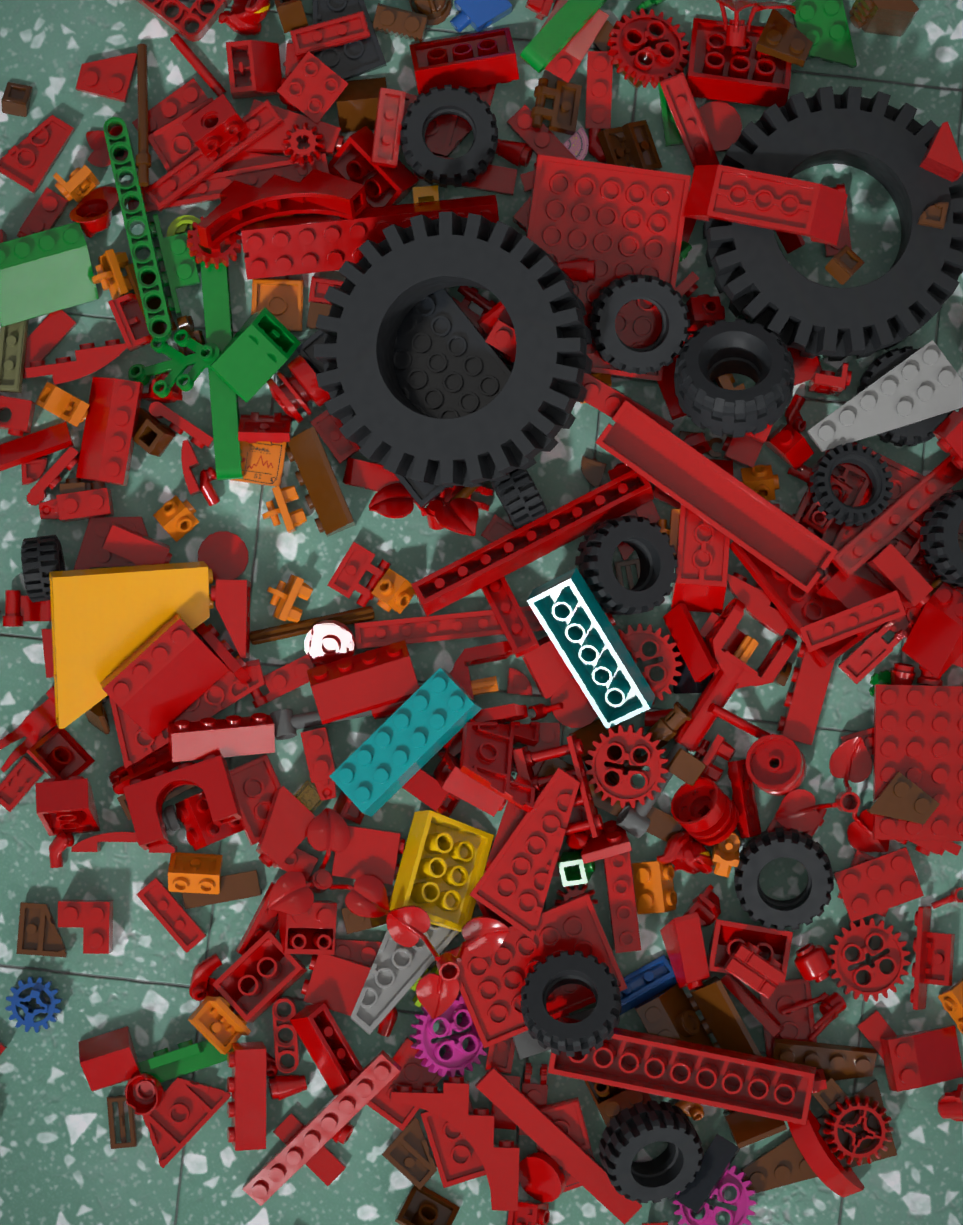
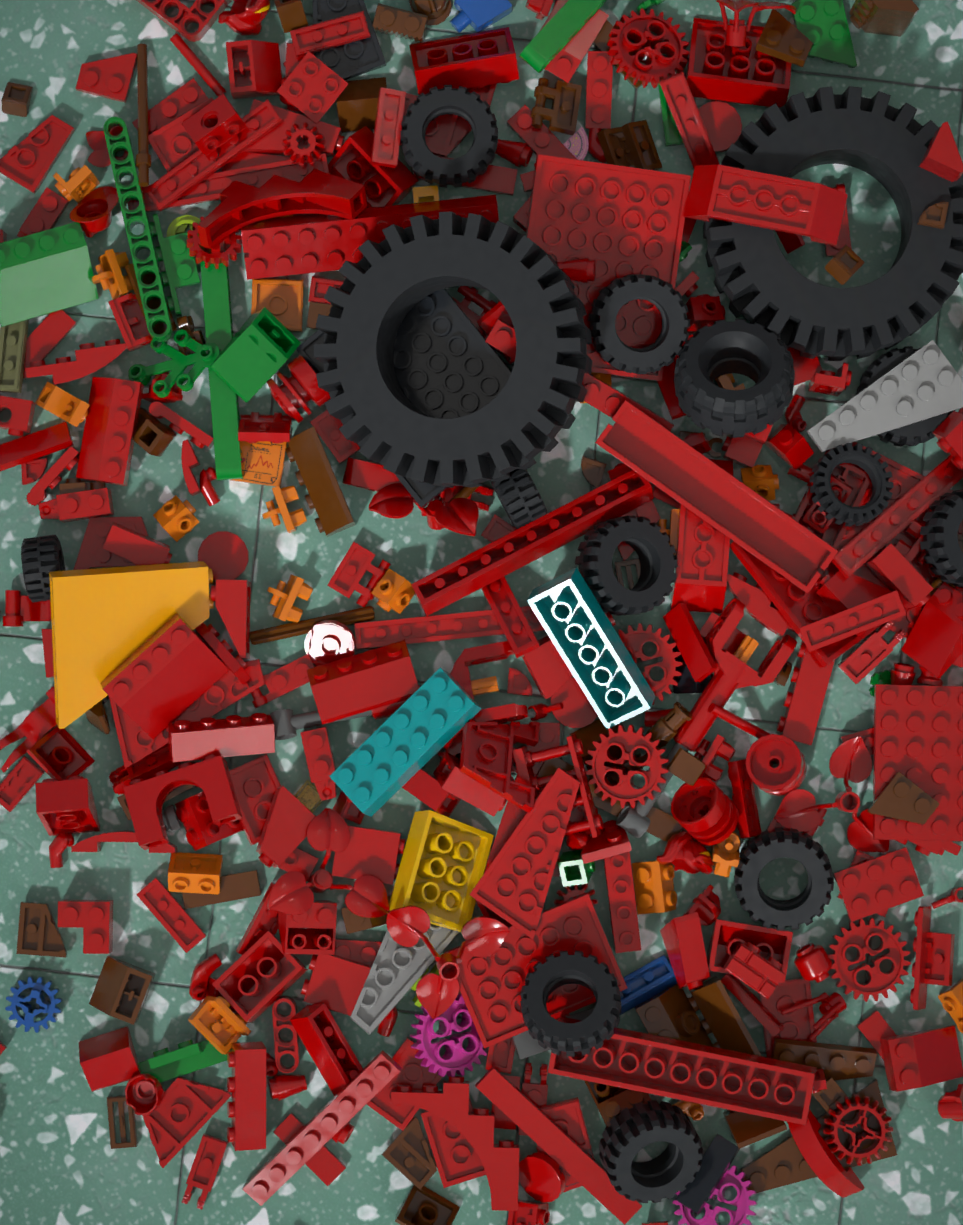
none -> reddish brown slope [89,956,155,1025]
none -> red hinge [181,1133,228,1210]

